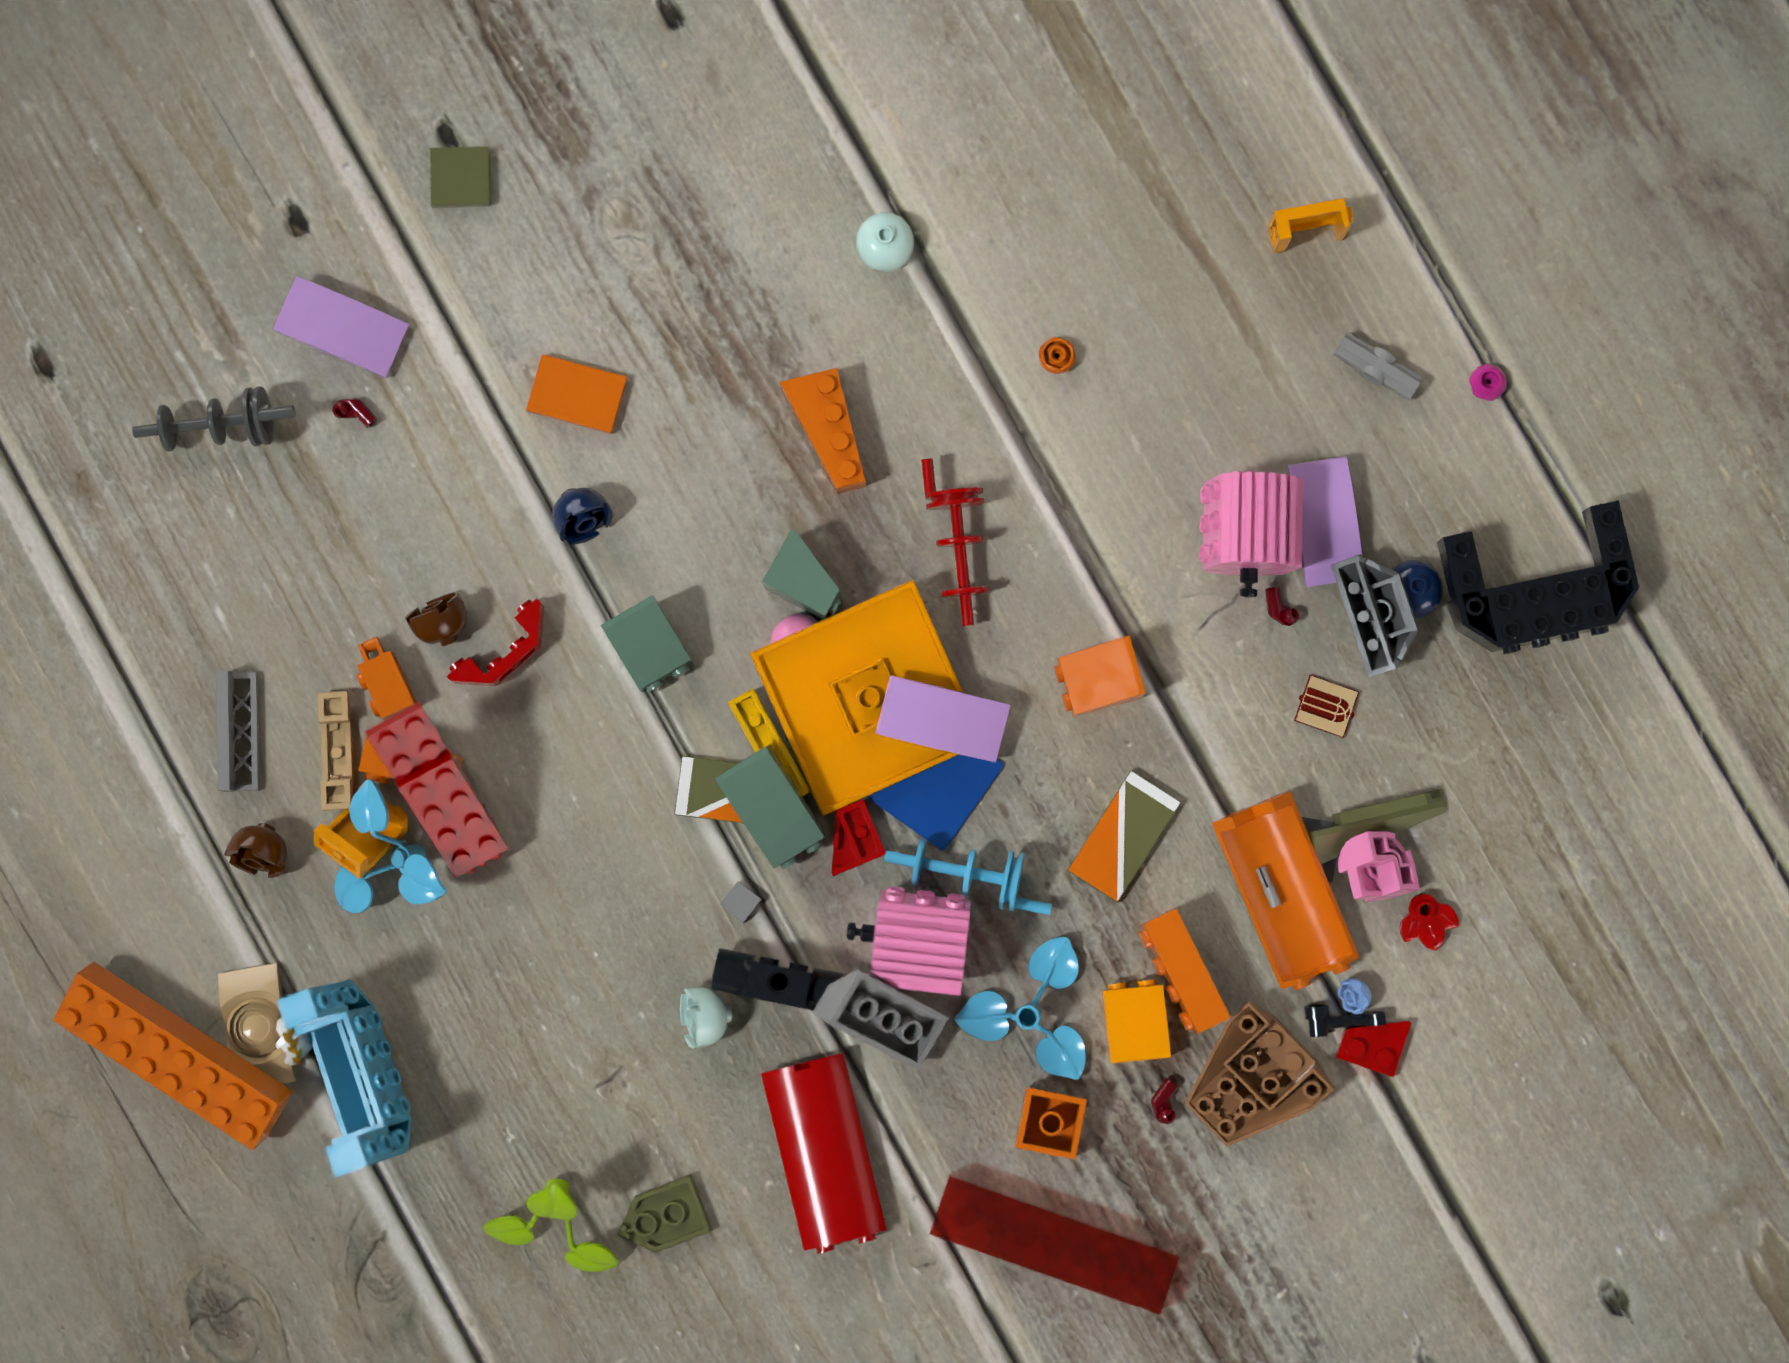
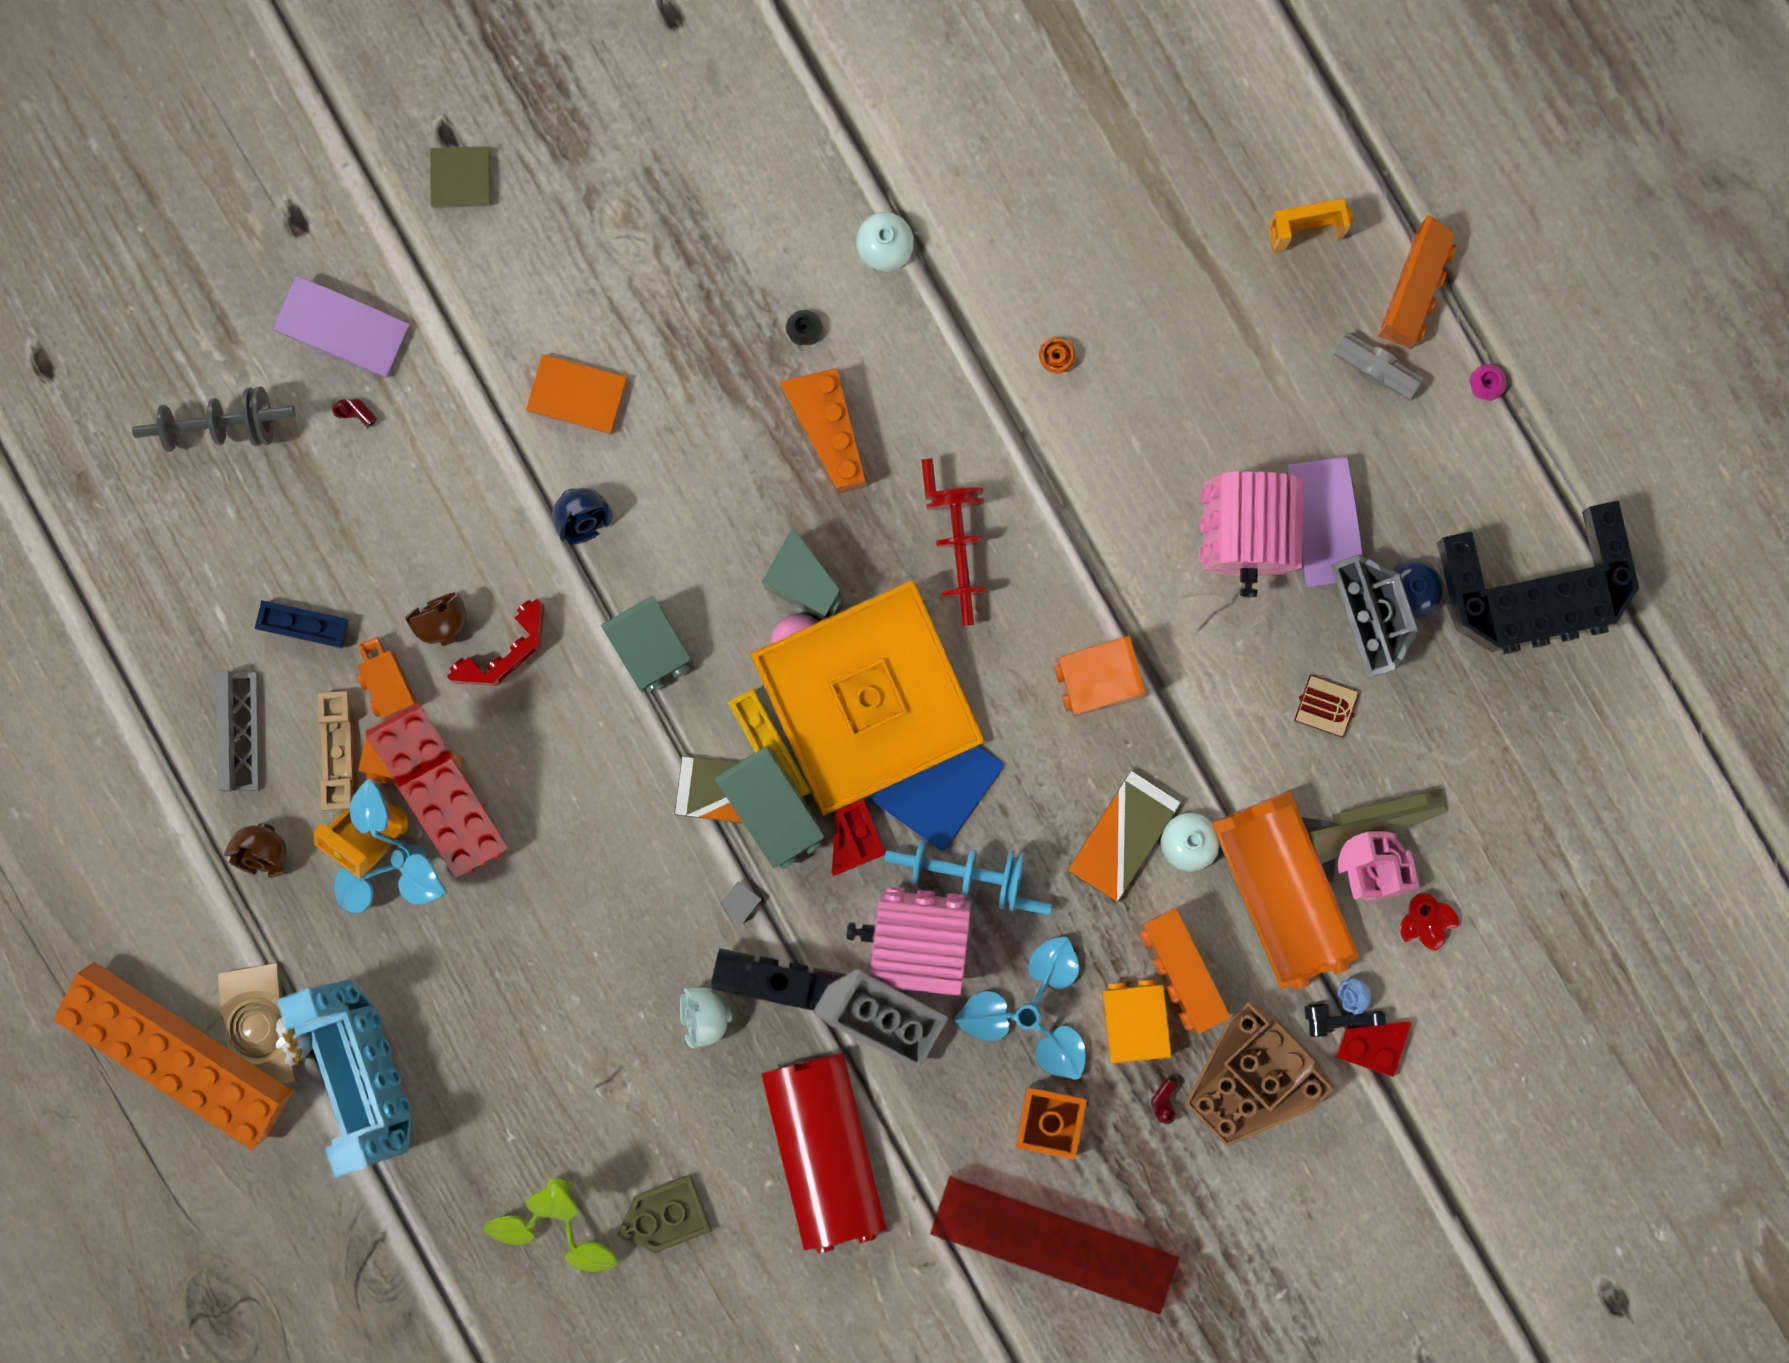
lavender slope [876,675,1010,763] -> none
light grey pin [1256,866,1282,908] -> none
dark red arm [1265,587,1299,626] -> none
none -> dark blue plate [254,600,350,649]
none -> pearl dark grey plate [786,310,823,346]
none -> light aqua cylinder [1160,812,1220,872]
none -> orange slope [1377,215,1457,349]

